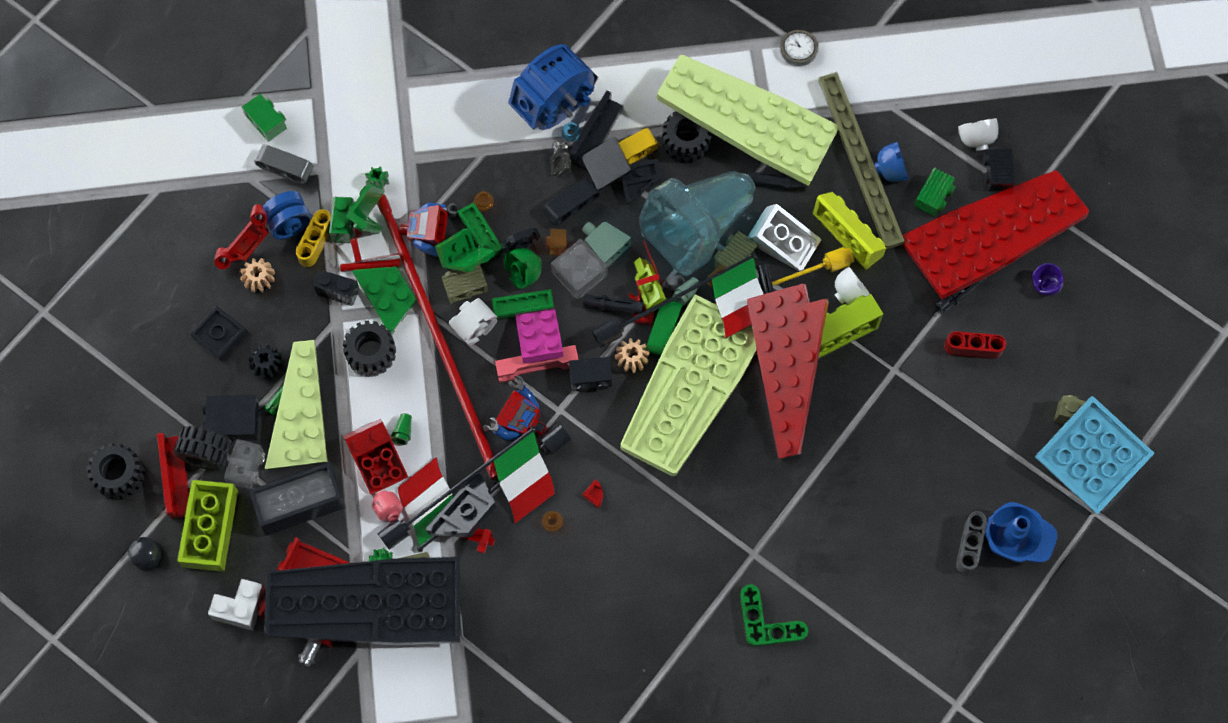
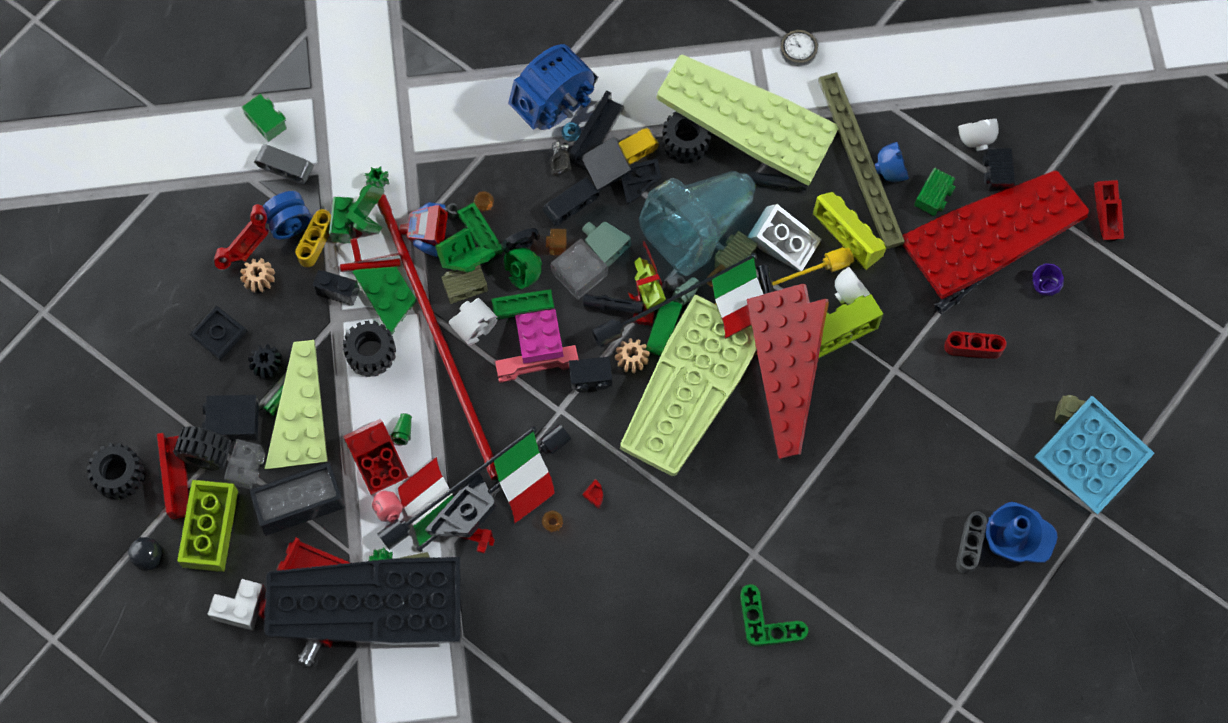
torso [483,376,547,441] -> none
none -> red slope [1094,180,1124,240]

